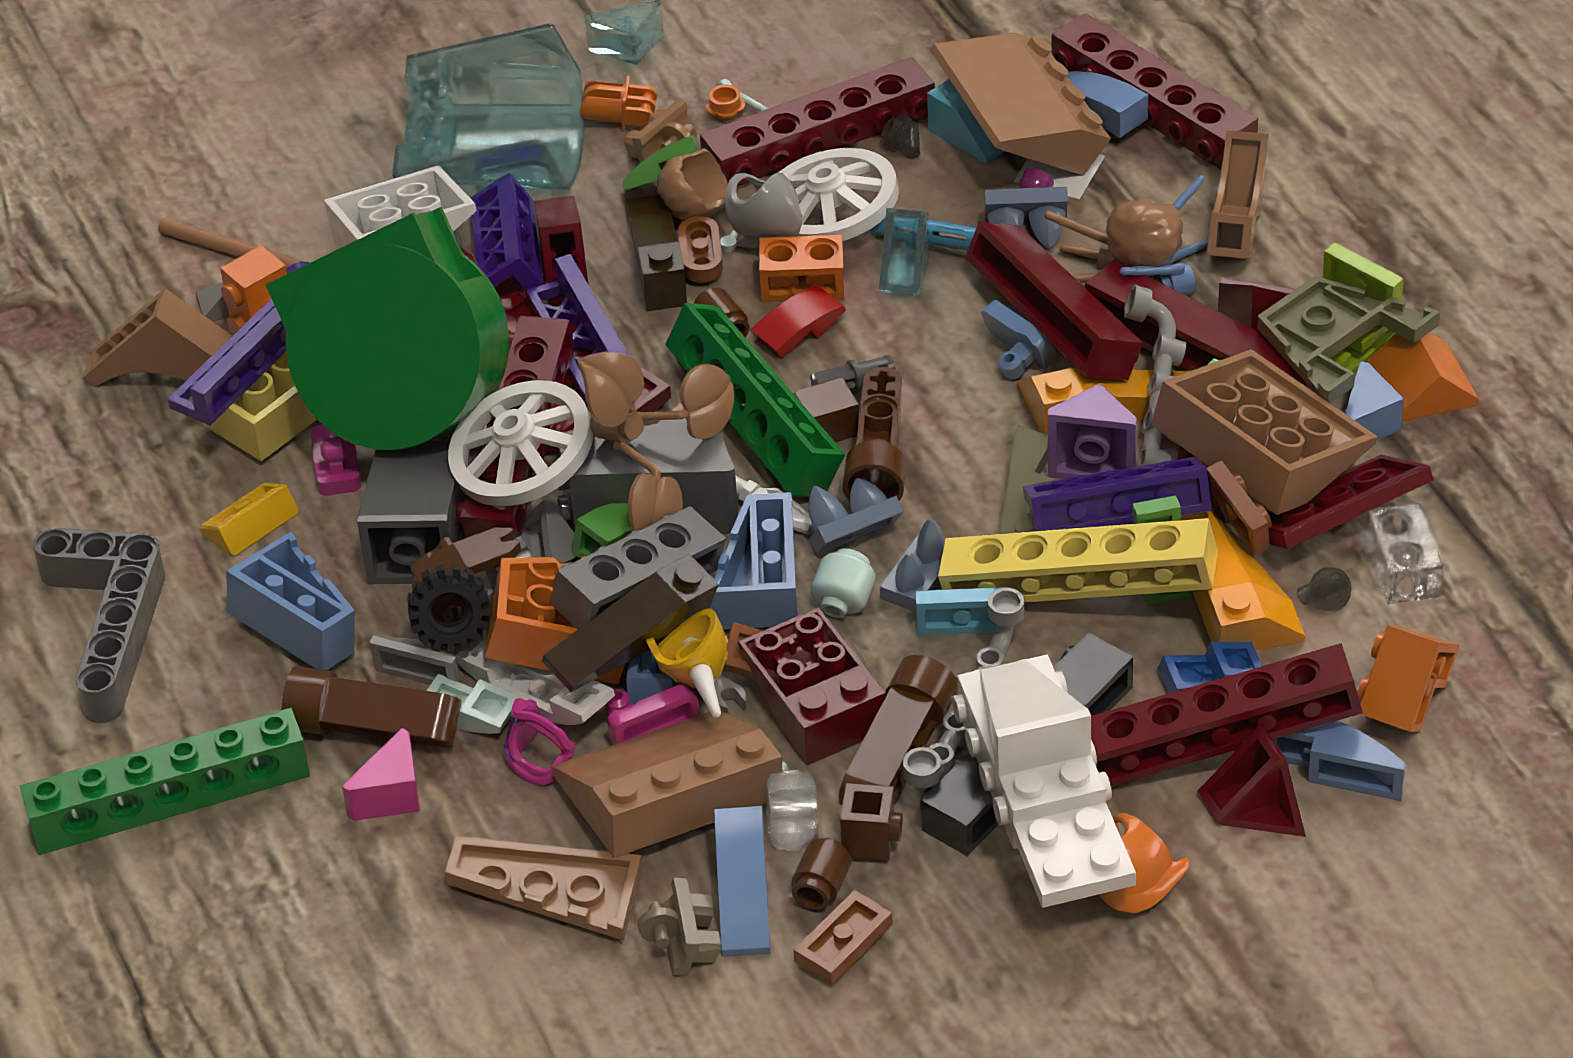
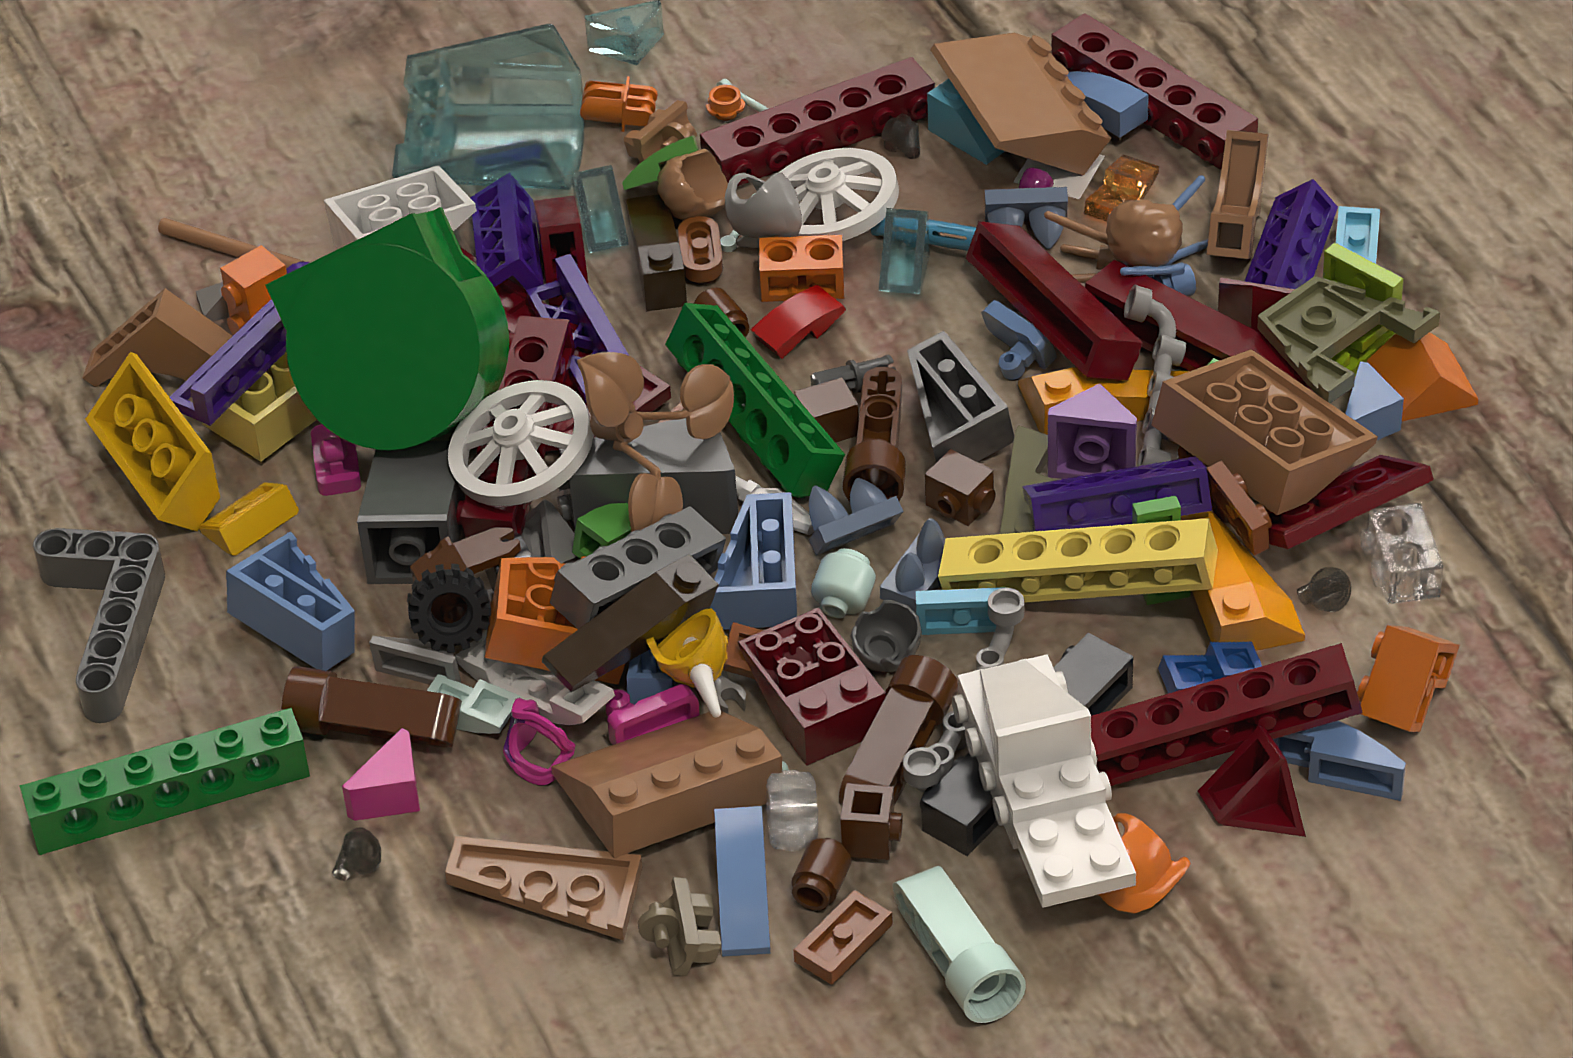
none -> yellow slope [85,352,220,531]
none -> clear smoke plate [332,827,381,881]
none -> clear light blue slope [572,165,629,253]
none -> dark grey hair [850,600,922,672]
none -> light aqua beam [893,866,1026,1023]
none -> flat silver wedge [907,331,1015,463]
none -> reddish brown brick [925,449,996,526]
none -> clear orange slope [1084,154,1160,222]
none -> dark purple fence [1245,179,1338,289]
none -> medium azure plate [1336,206,1380,264]

